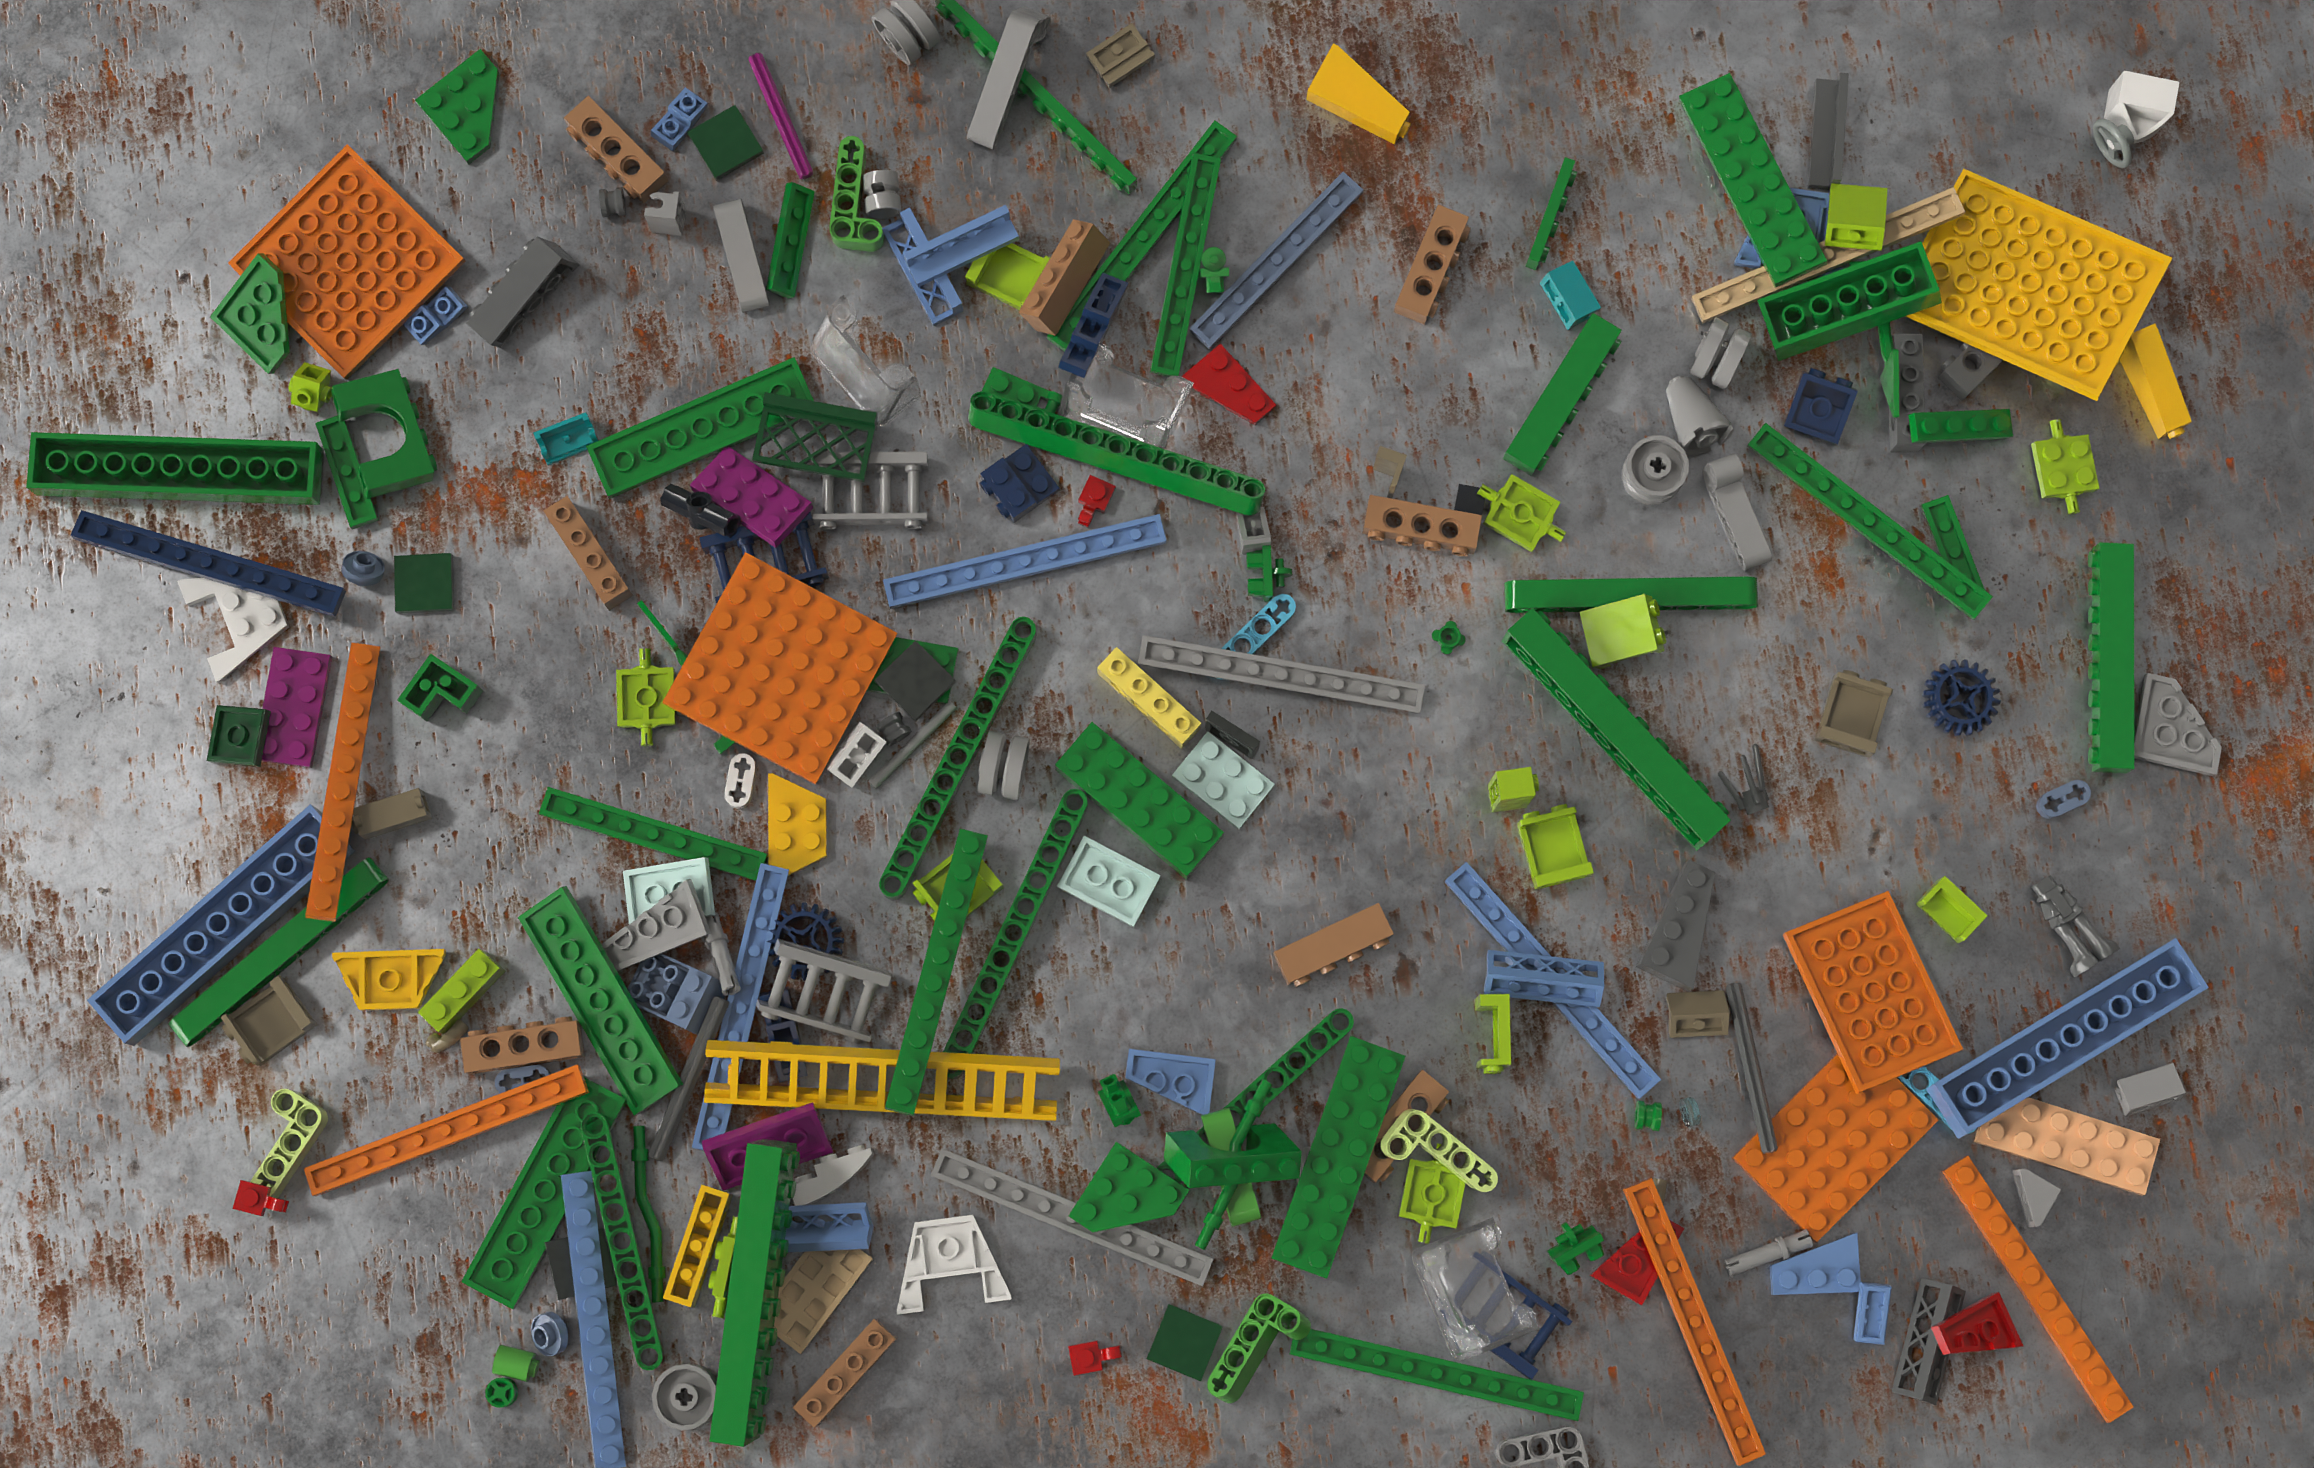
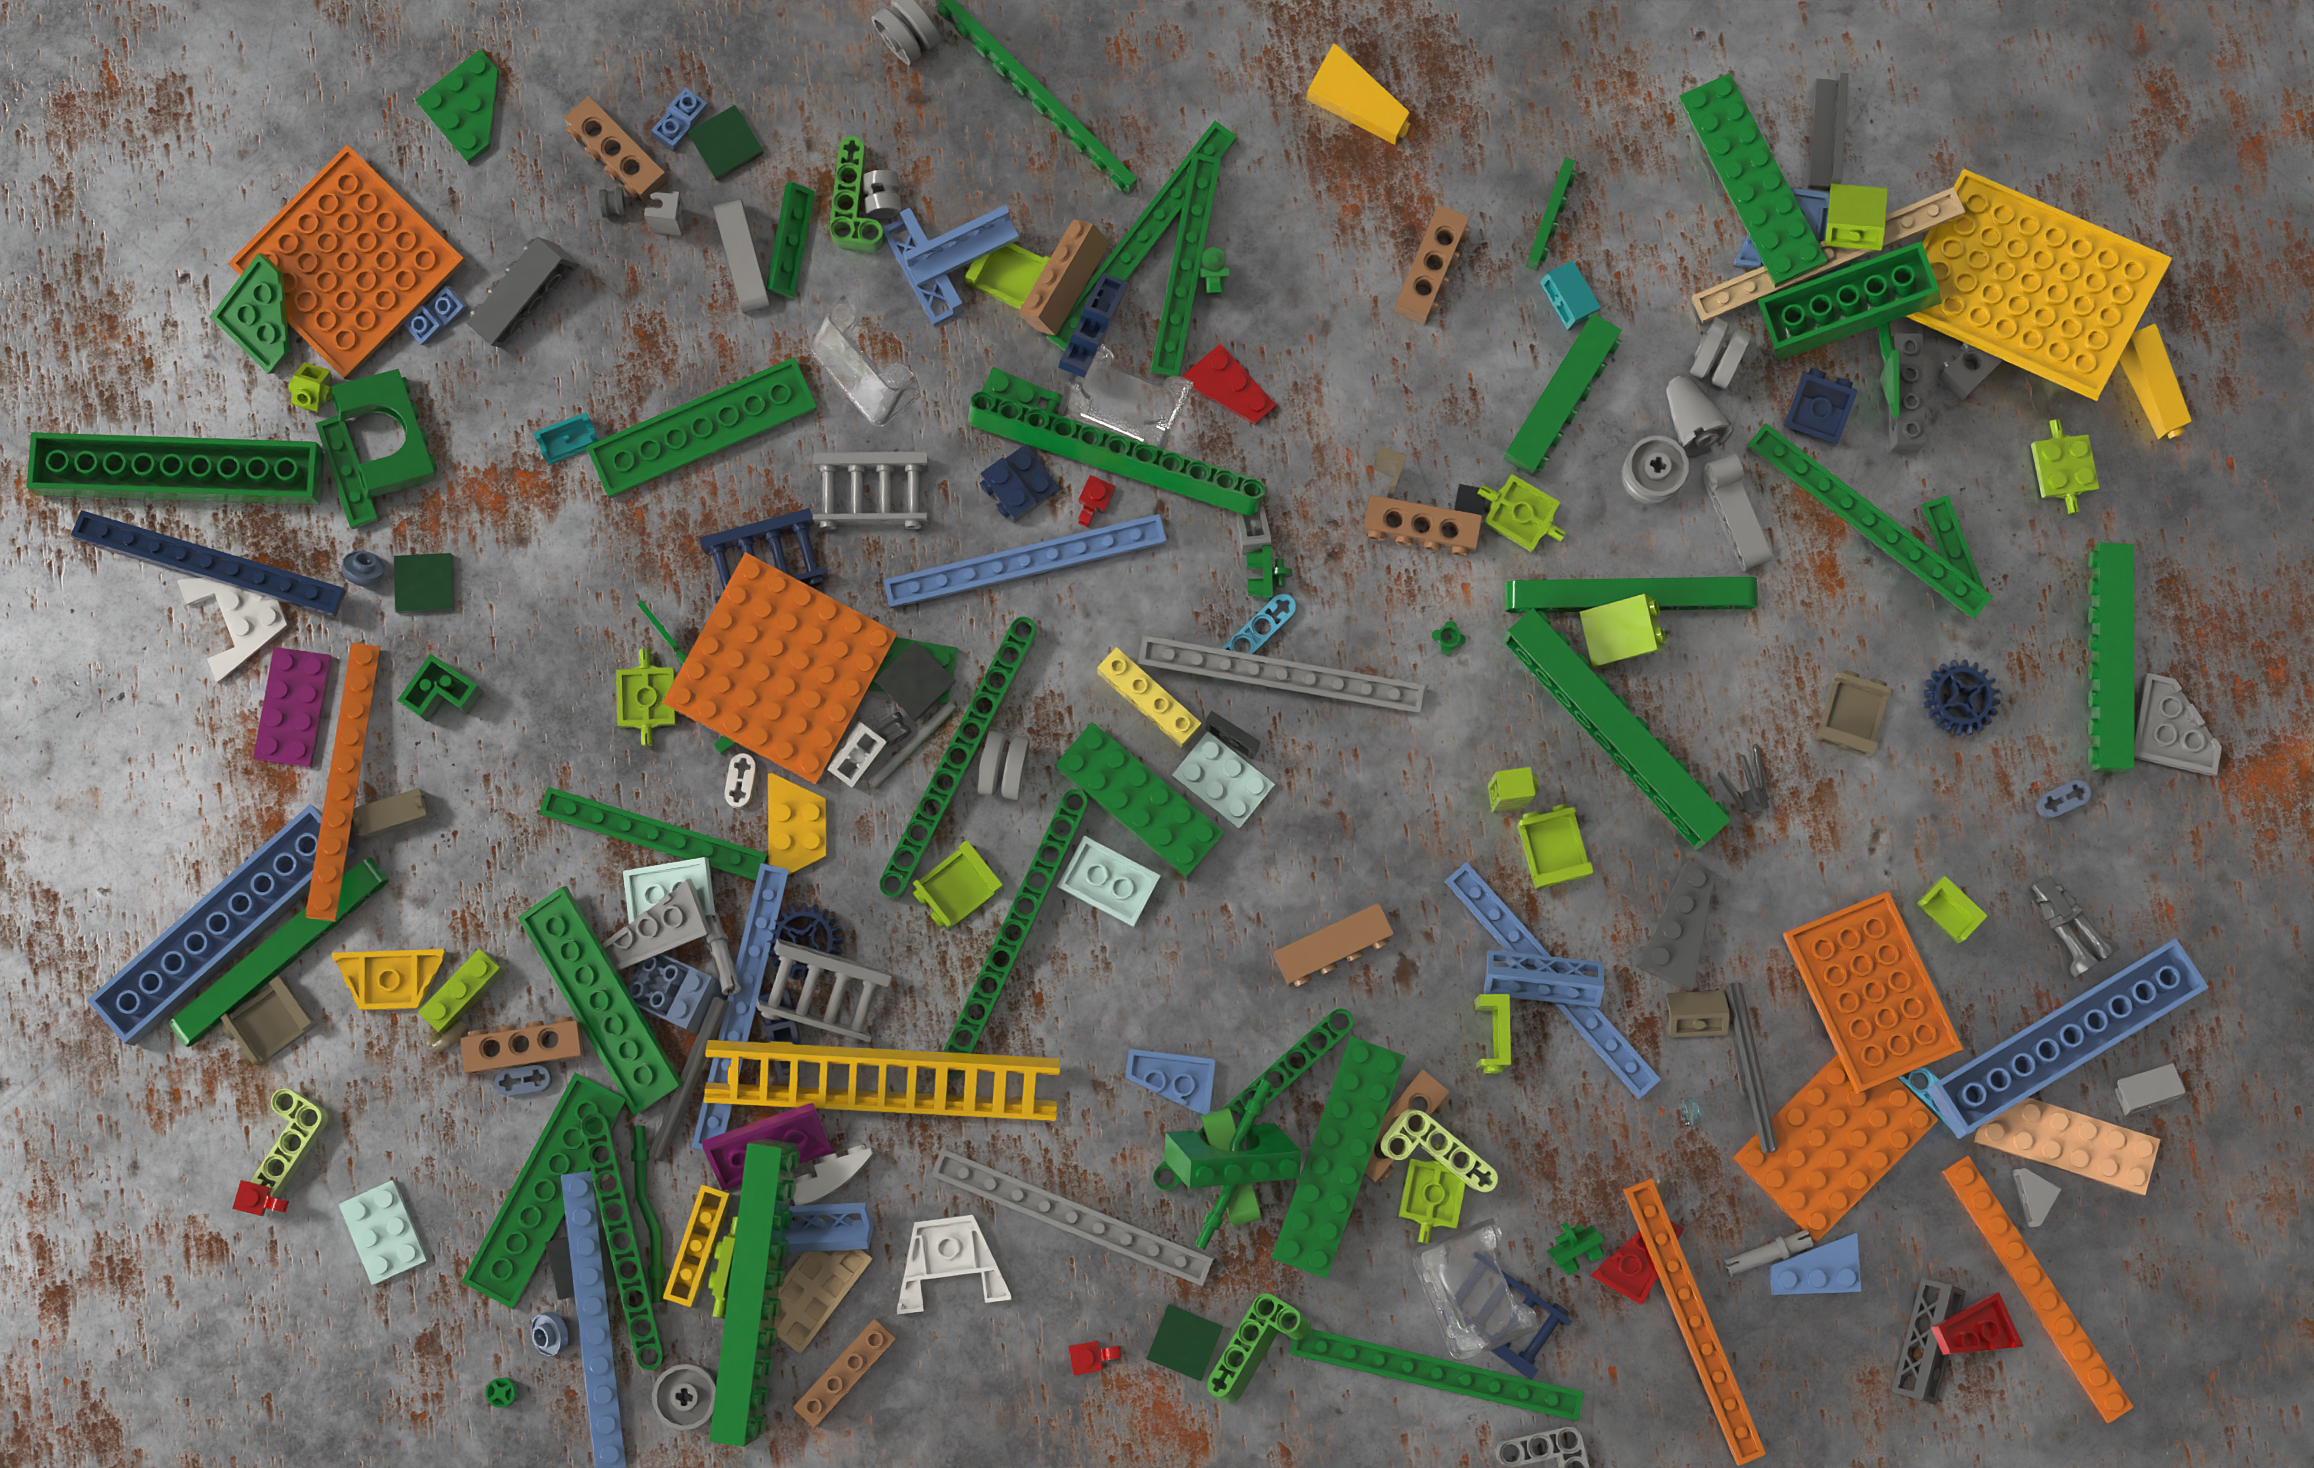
dark green tile [206,705,271,767] -> none
orange plate [304,1064,589,1197] -> none
bright green brick [492,1345,540,1382] -> none
medium nougat brick [543,496,633,611] -> none
black piece [660,484,741,538] -> none
magenta plate [690,446,813,548] -> none
magenta axle [748,53,813,180] -> none
dark green fence [752,392,879,482] -> none
green plate [885,828,988,1116] -> none
light grey beam [967,6,1051,150] -> none
green plate [1069,1142,1191,1232] -> none
dark tan plate [1086,23,1155,88] -> none
green hips [1098,1074,1141,1127] -> none
sand blue plate [1190,172,1364,350] -> none
green wheel [1634,1100,1662,1131] -> none
medium blue plate [1853,1282,1892,1345] -> none
green plate [1908,409,2013,443] -> none
white piece [2093,71,2179,168] -> none
none -> light aqua plate [339,1180,428,1285]

